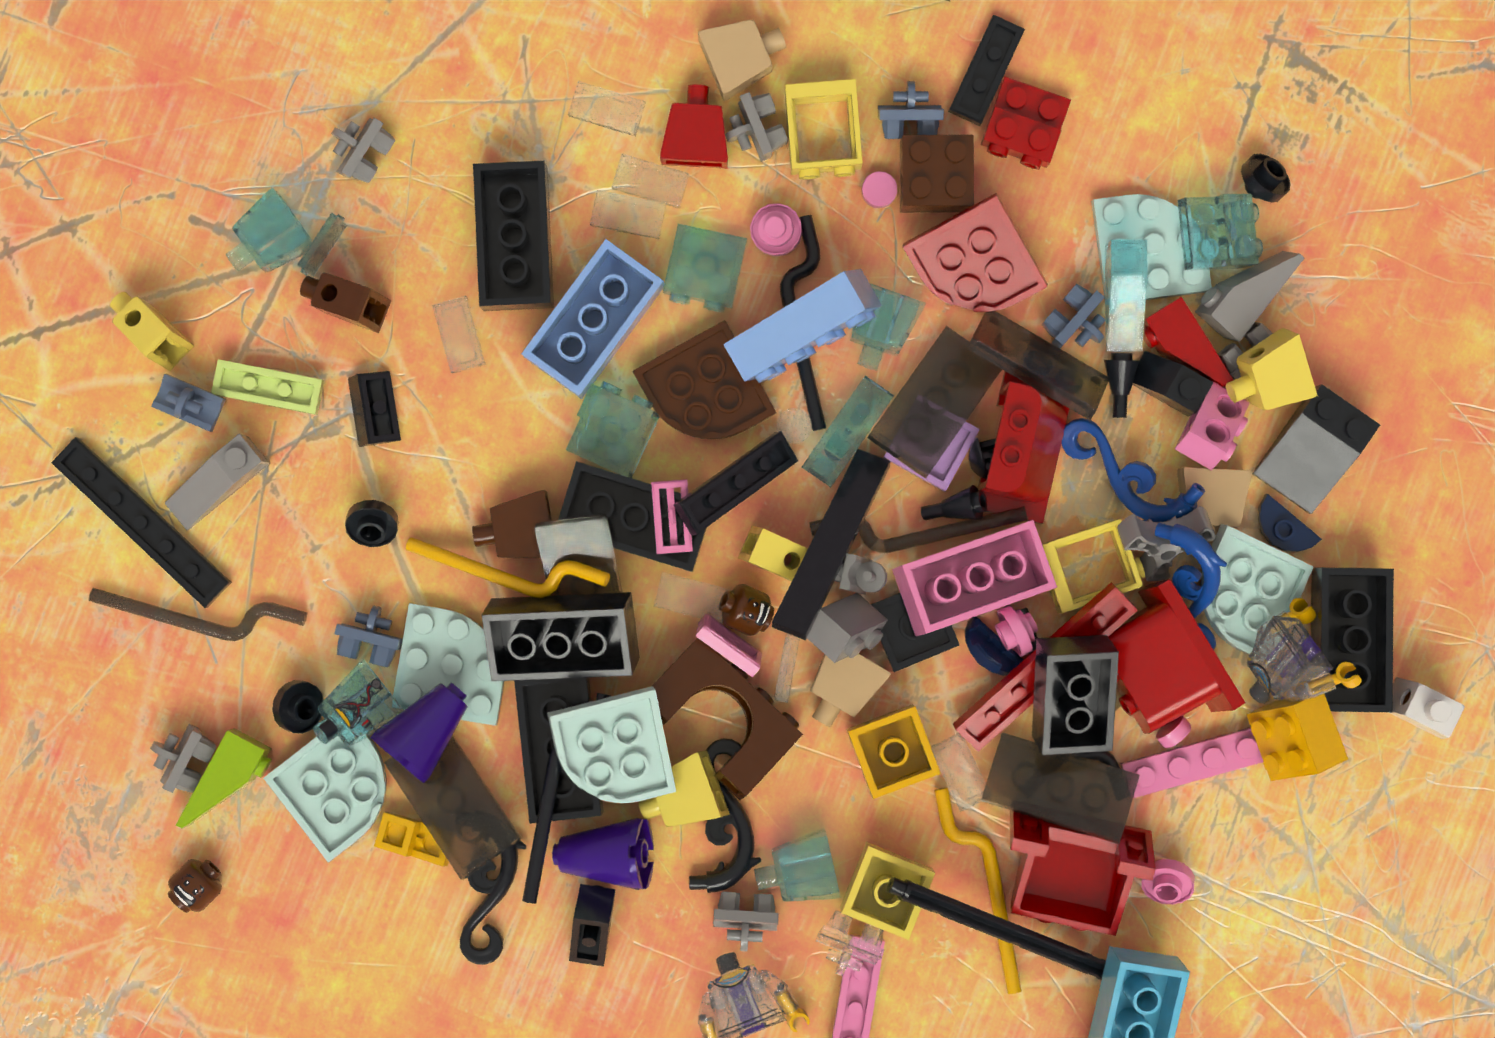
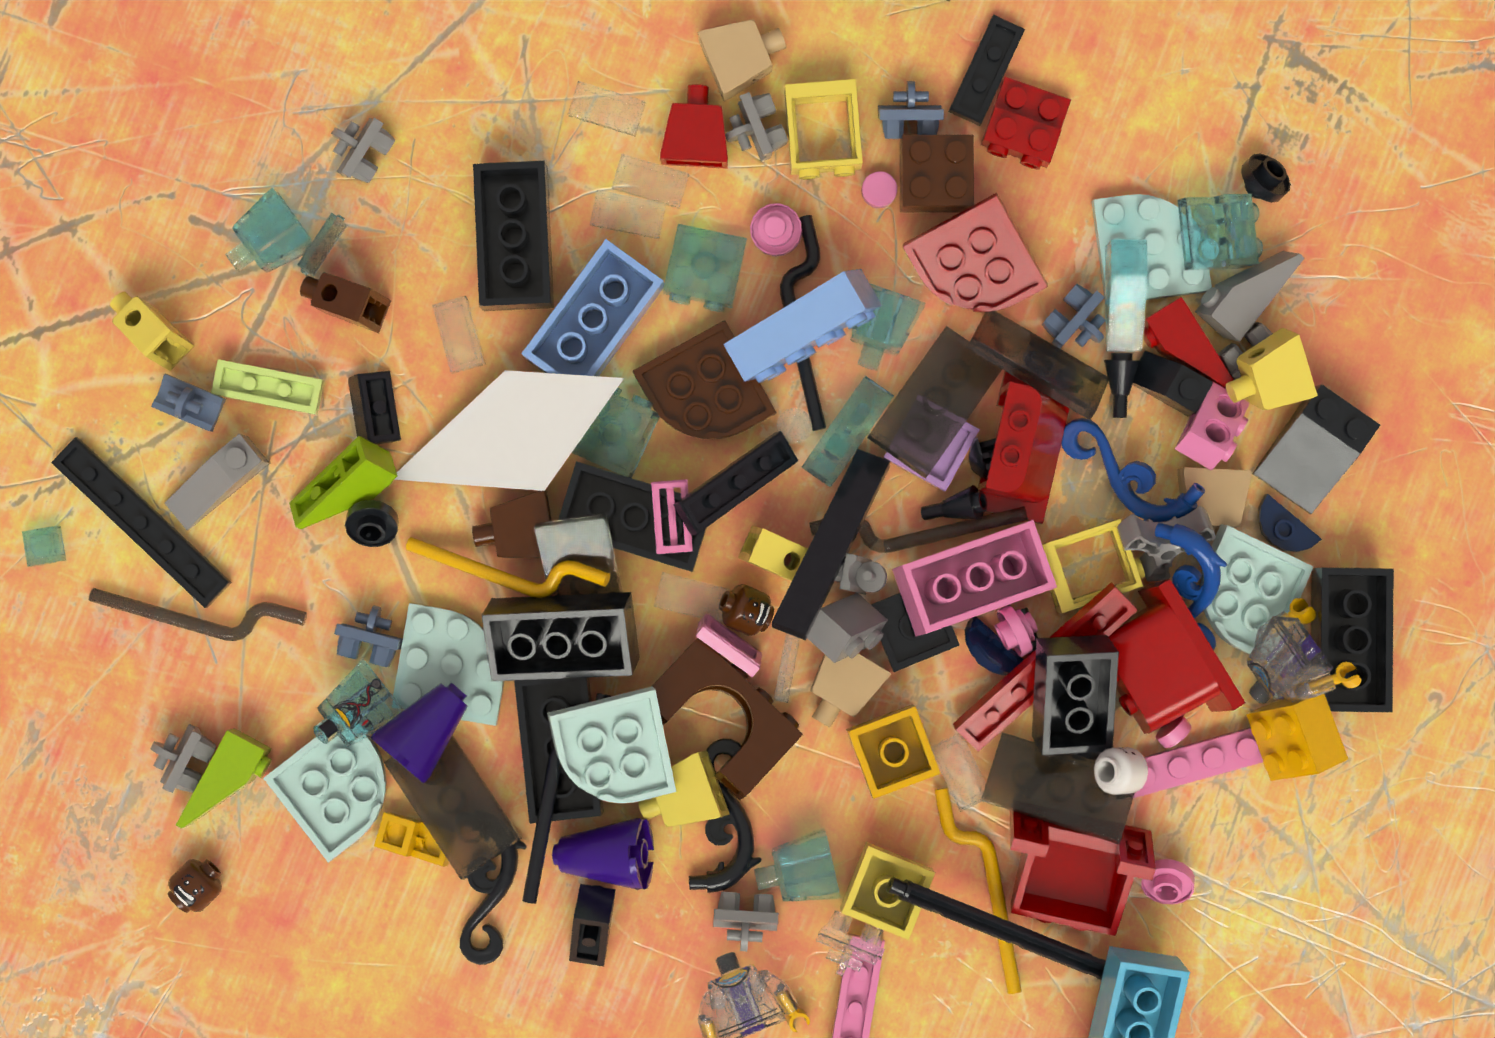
black plate [272,680,324,734] -> none
white torso [1389,677,1465,739] -> none
none -> clear light blue plate [22,526,66,567]
none -> lime slope [289,436,398,529]
none -> white sticker [394,370,624,491]
none -> white head [1094,747,1148,795]

